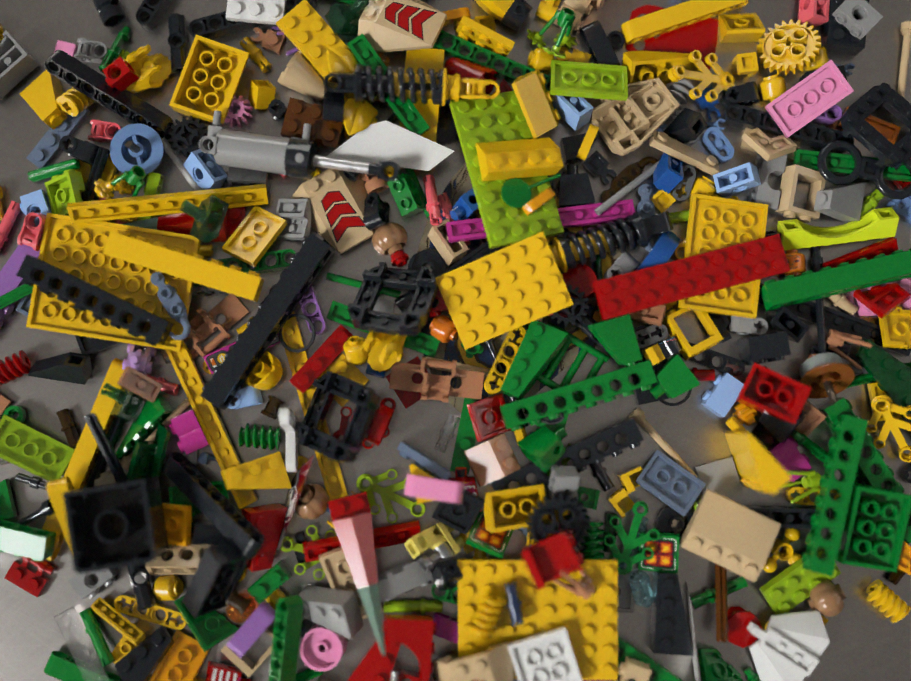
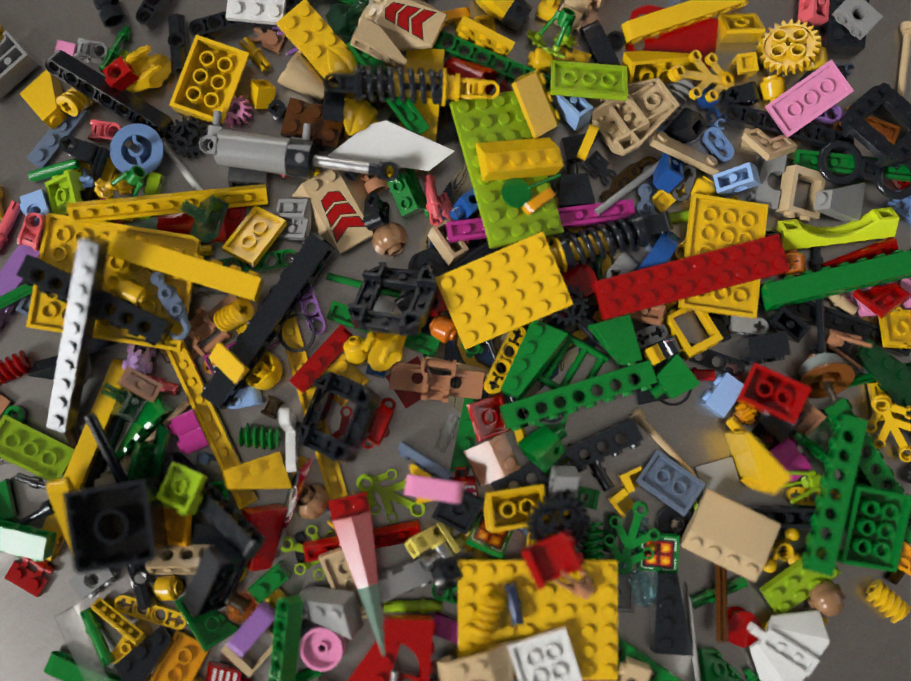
light blue brick [183,149,228,190] -> none
red plate [390,250,409,267] -> none
lime pin [860,188,885,217] -> none
none -> brick [46,236,110,433]
none -> medium blue hand [79,168,94,188]
none -> yellow brick [115,280,148,306]
none -> lime plate [156,461,207,517]
none -> yellow slope [209,342,249,384]
none -> yellow piece [213,298,254,332]
none -> tan slope [350,17,407,70]

